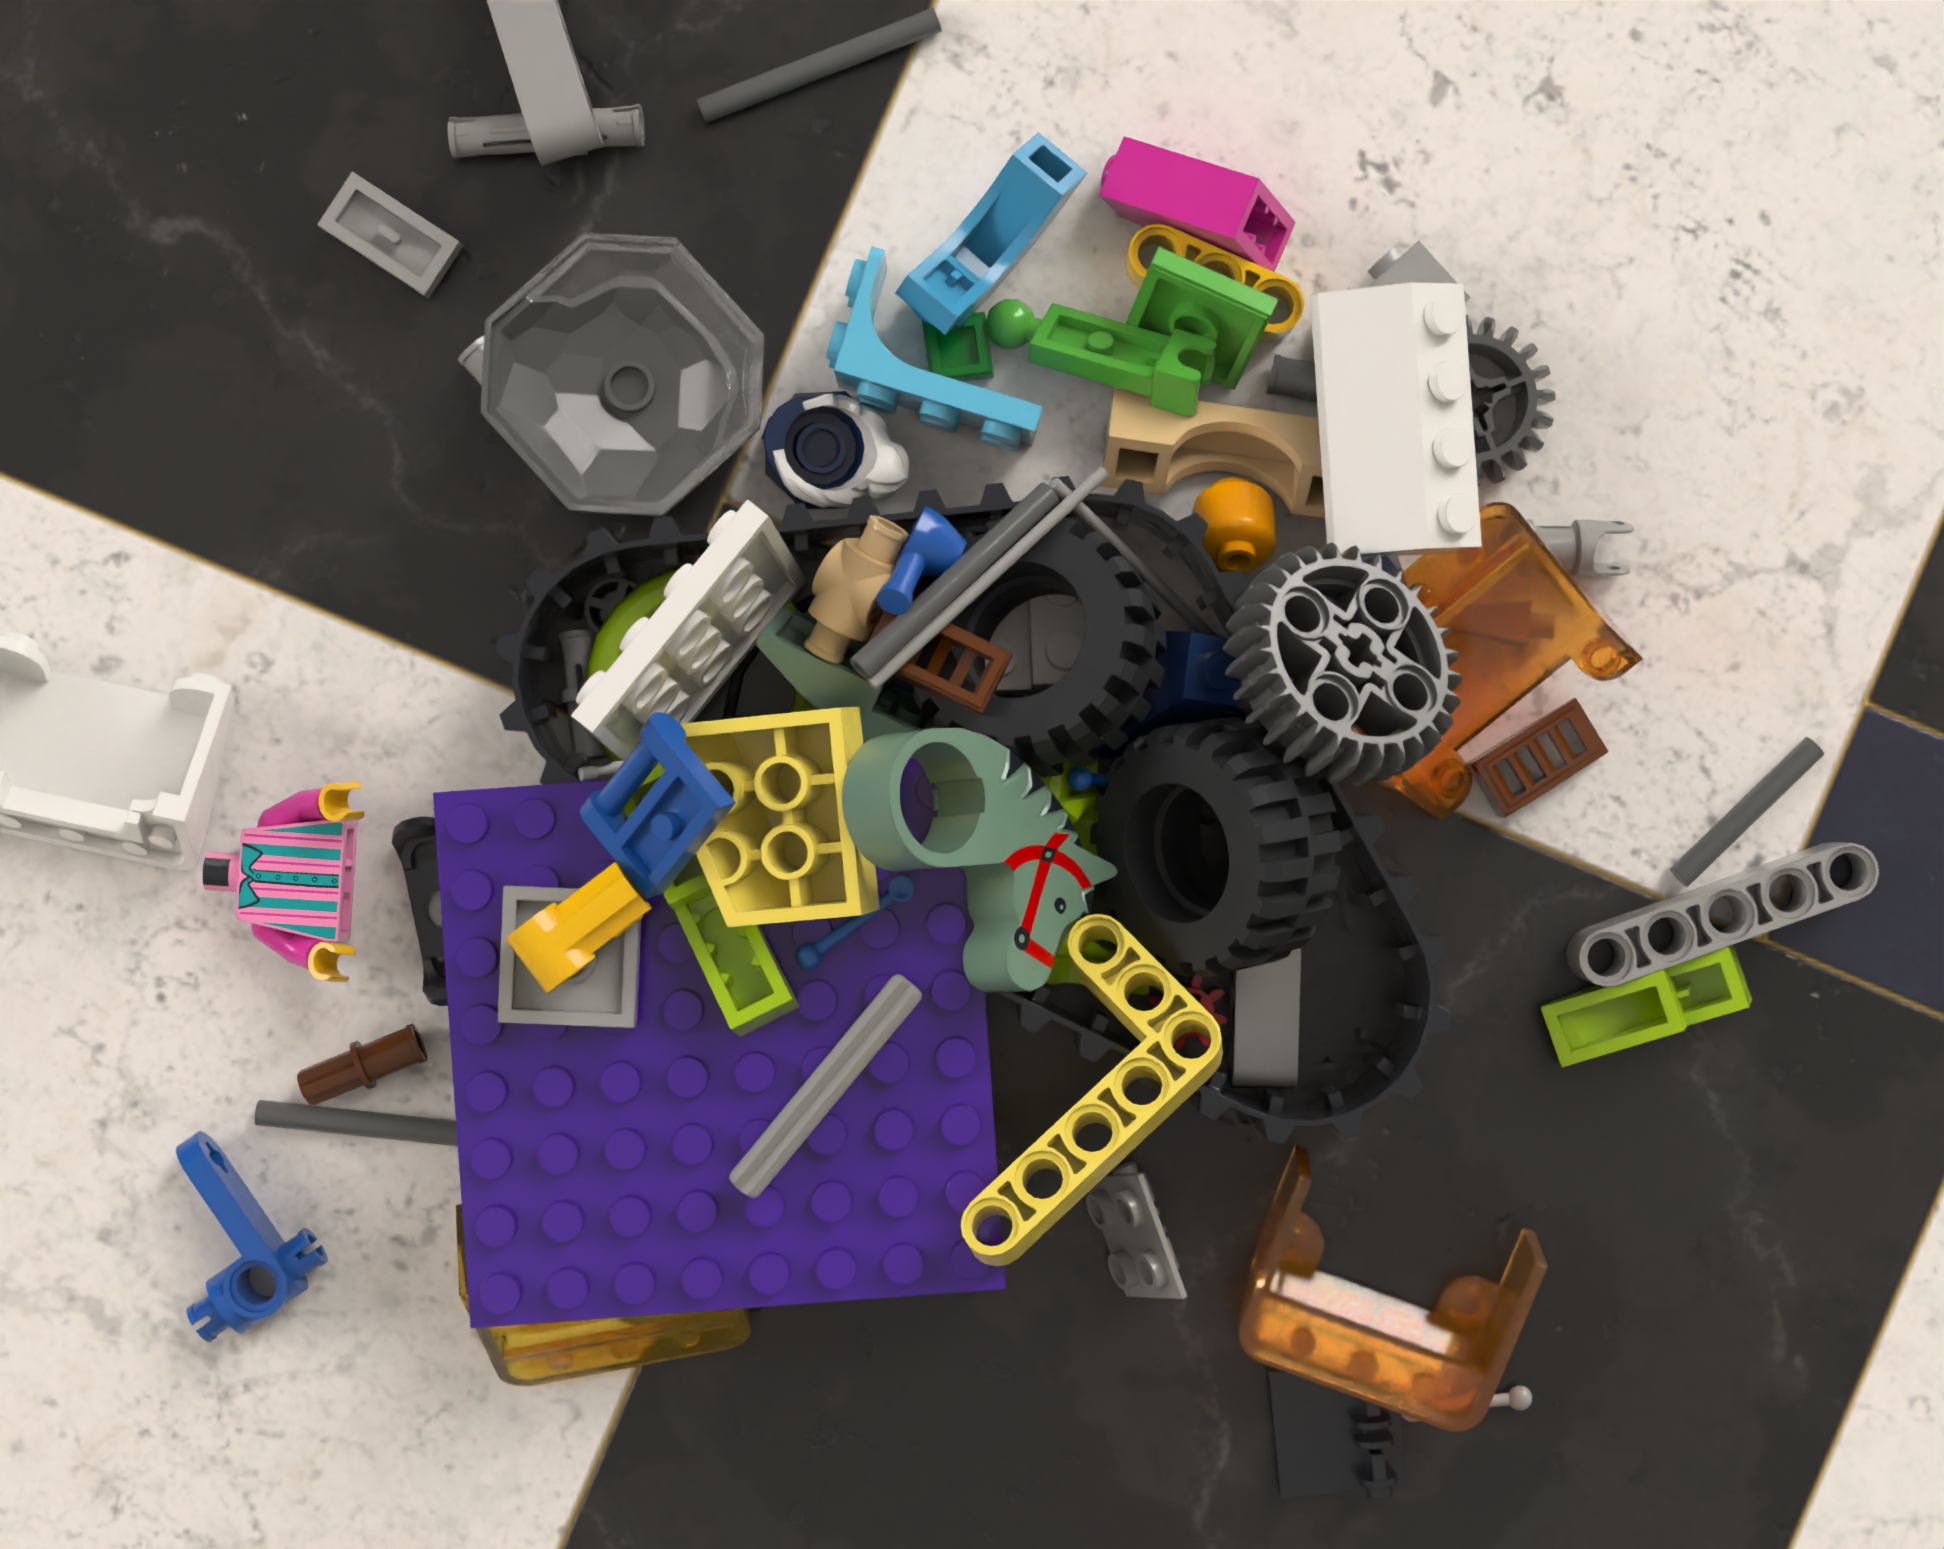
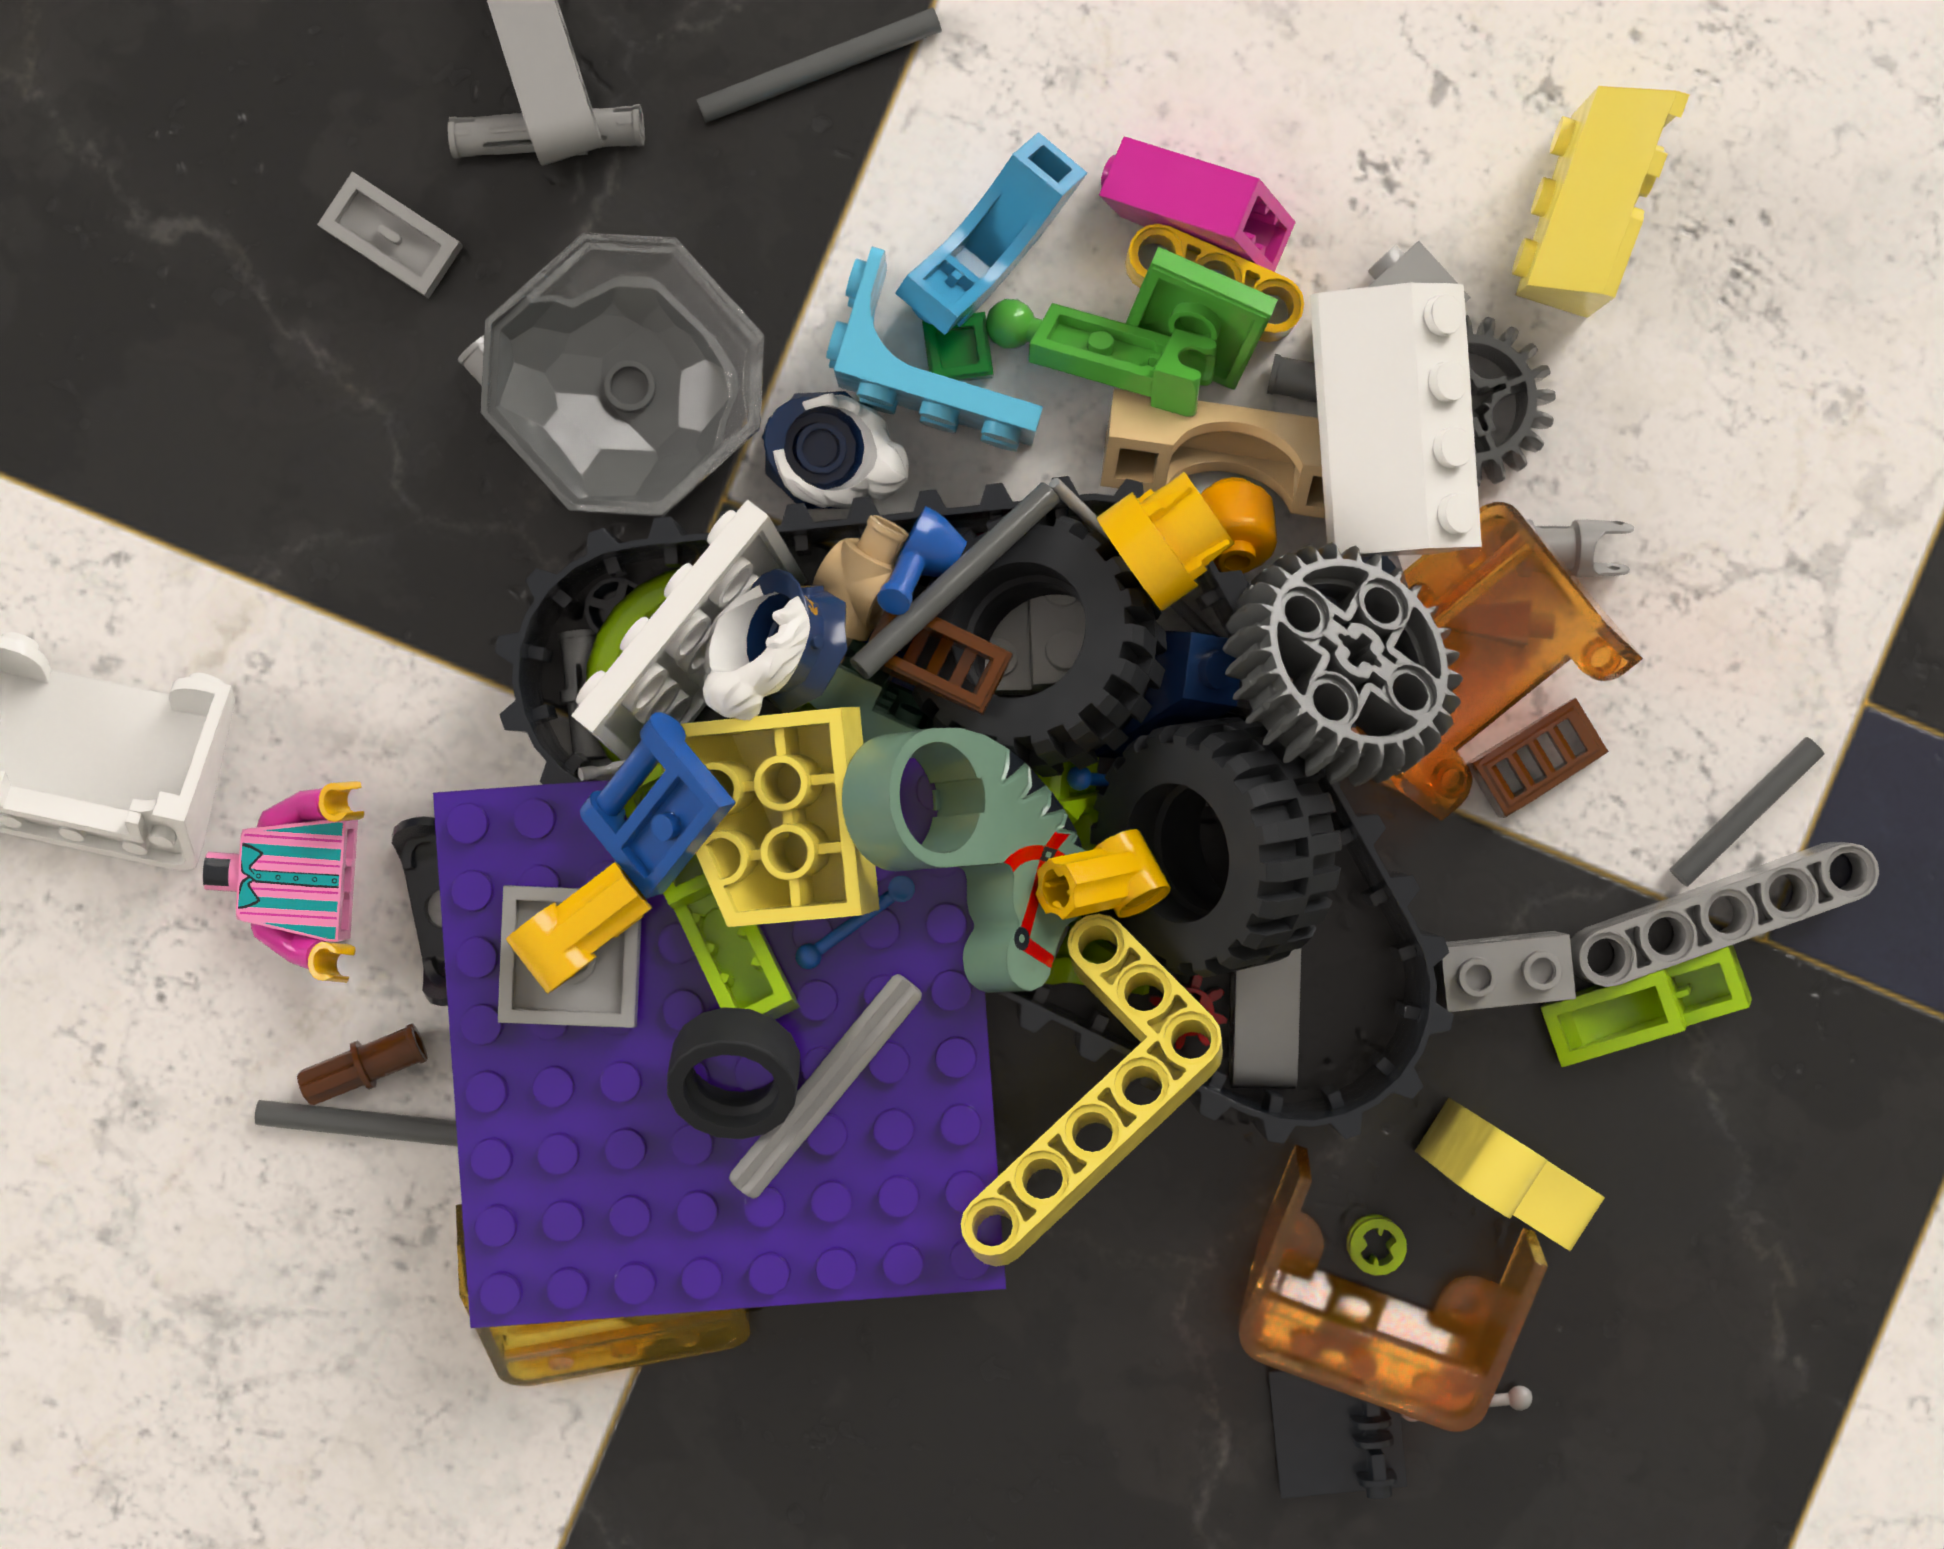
blue piece [176,1131,328,1342] -> none
light grey piece [867,466,1109,690] -> none
light grey hinge [1086,1161,1188,1299] -> none
none -> black tyre [667,1007,800,1139]
none -> piece [703,568,848,720]
none -> yellow piece [1036,829,1171,920]
none -> yellow piece [1096,472,1235,611]
none -> lime bush [1346,1214,1407,1276]
none -> light yellow beam [1415,1098,1605,1251]
none -> light grey brick [1433,931,1576,1012]
none -> light yellow wedge [1512,86,1690,318]

